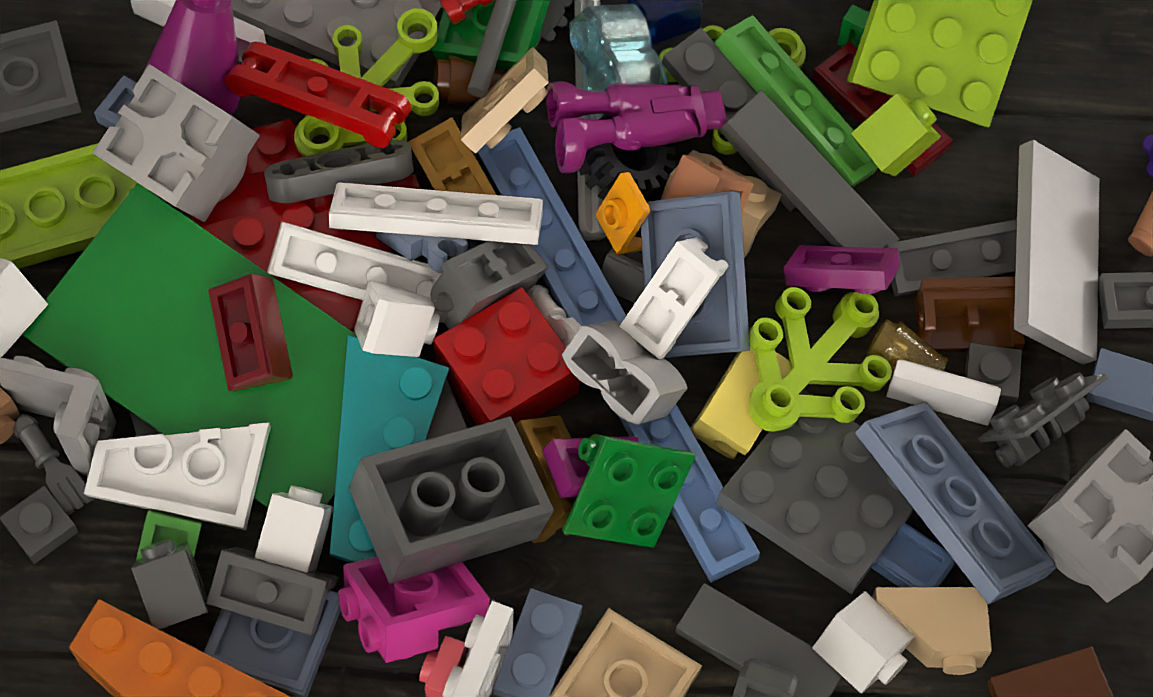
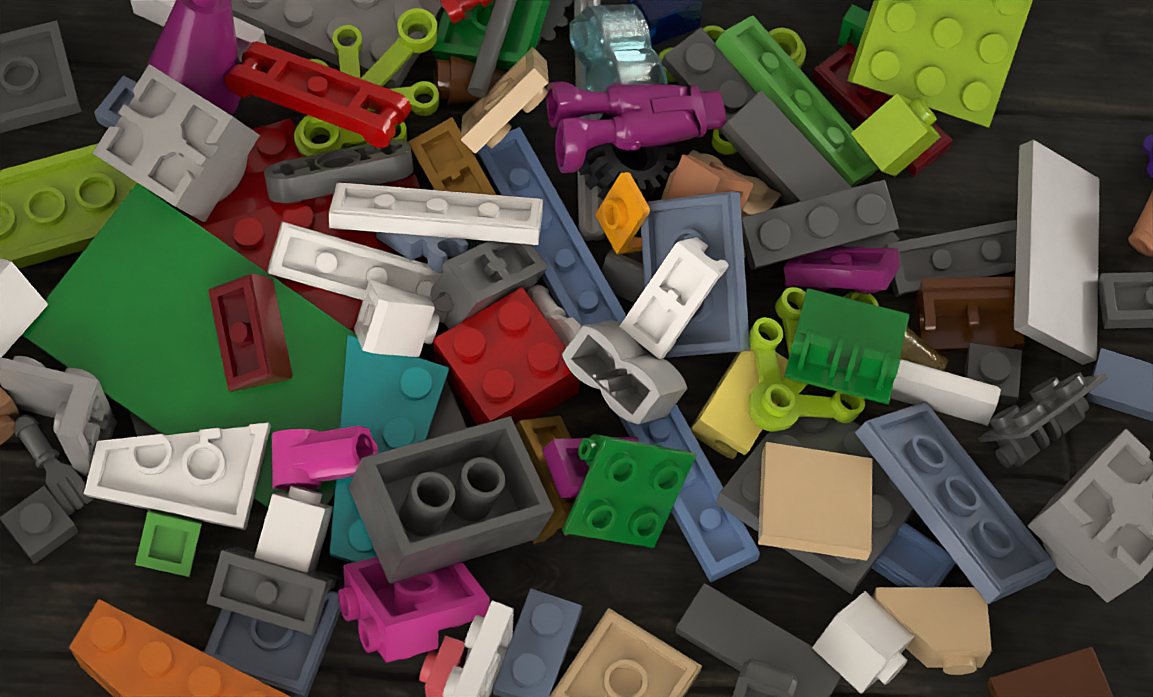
dark grey brick [131,539,209,630] -> none
none -> dark pink piece [272,426,378,491]
none -> dark grey plate [741,179,900,270]
none -> tan tile [758,442,872,561]
none -> green hinge [784,288,910,404]

